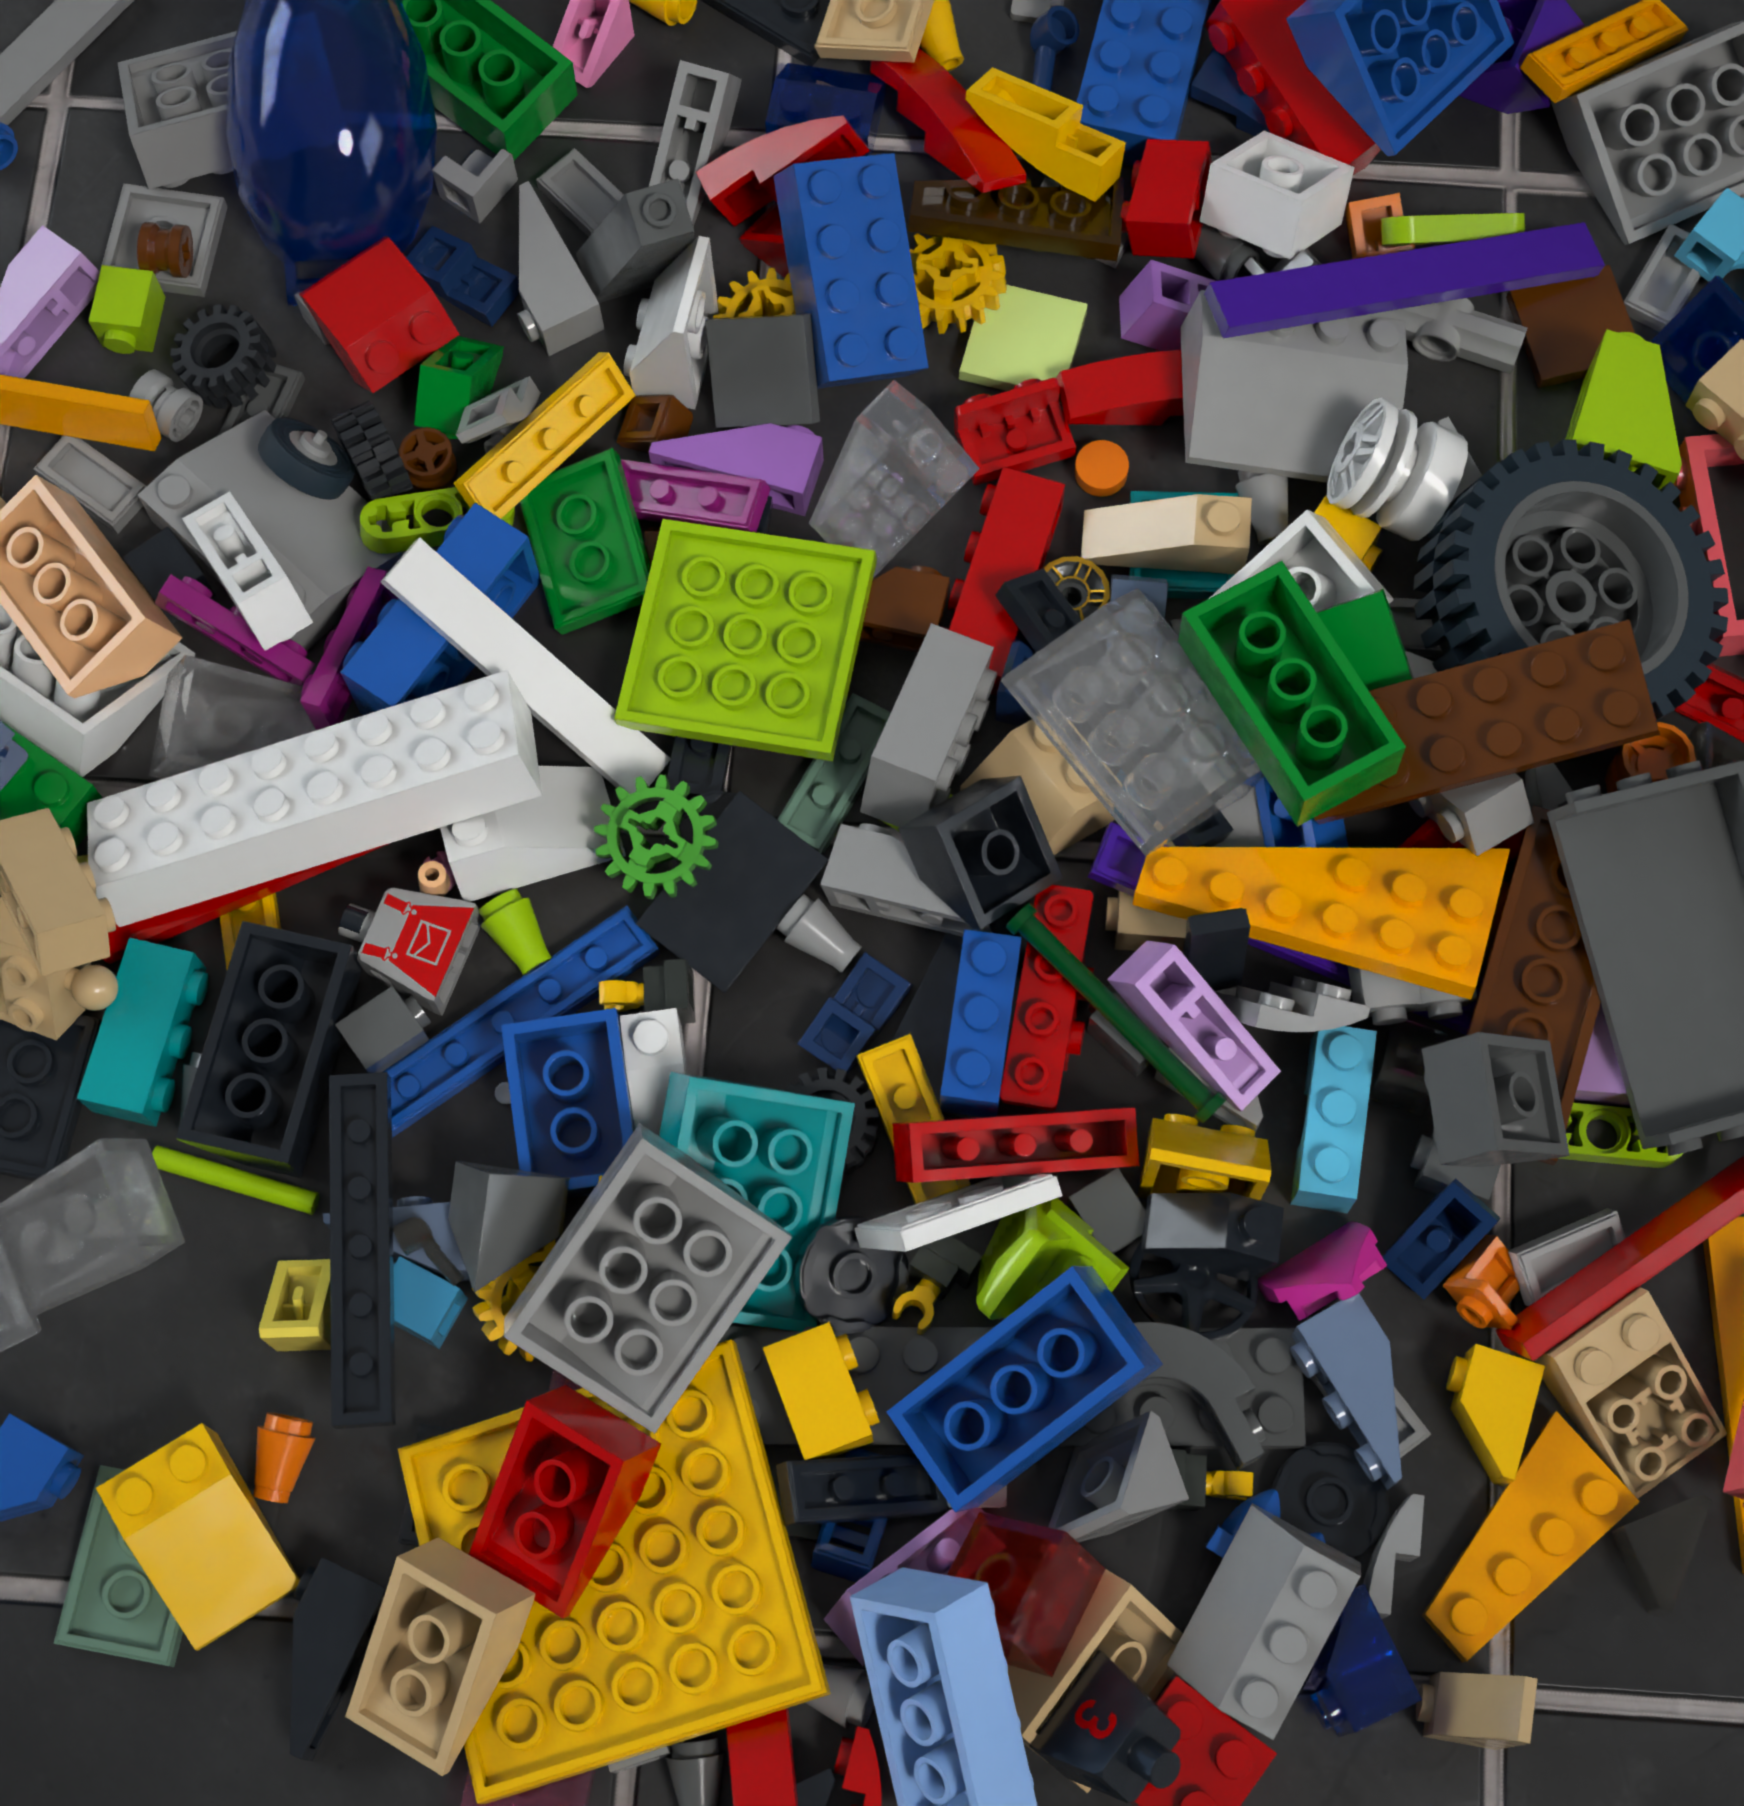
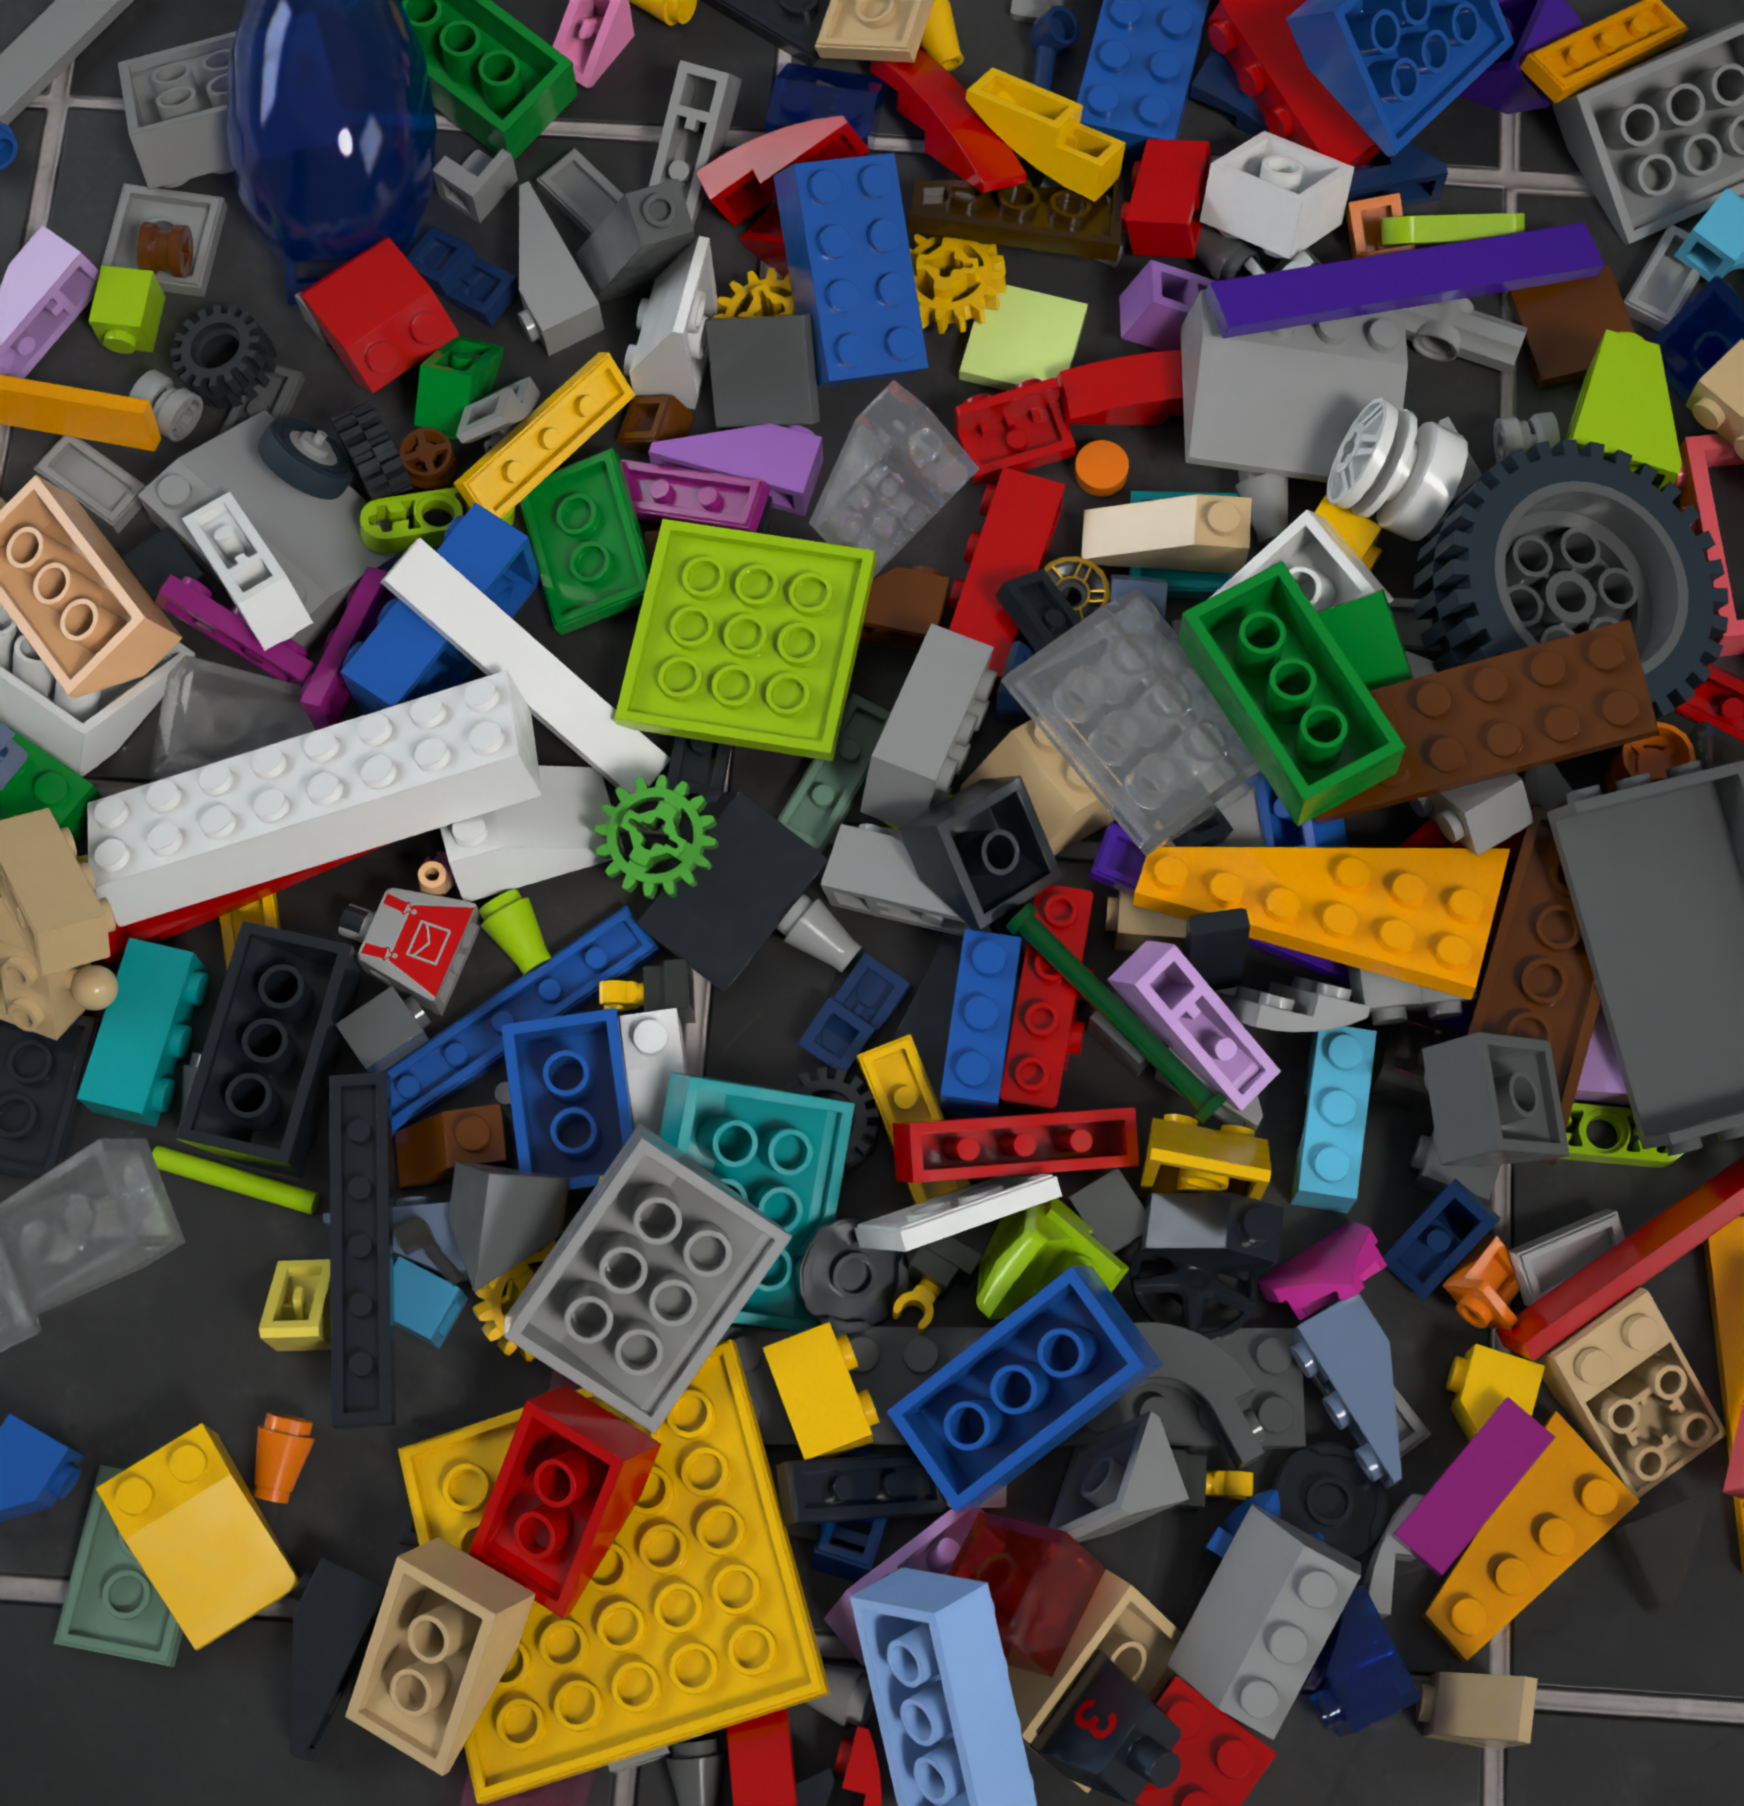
none -> reddish brown slope [395,1104,514,1190]
none -> dark blue slope [1343,143,1448,218]
none -> magenta tile [1392,1397,1555,1577]
none -> light grey wheel [1493,412,1560,462]

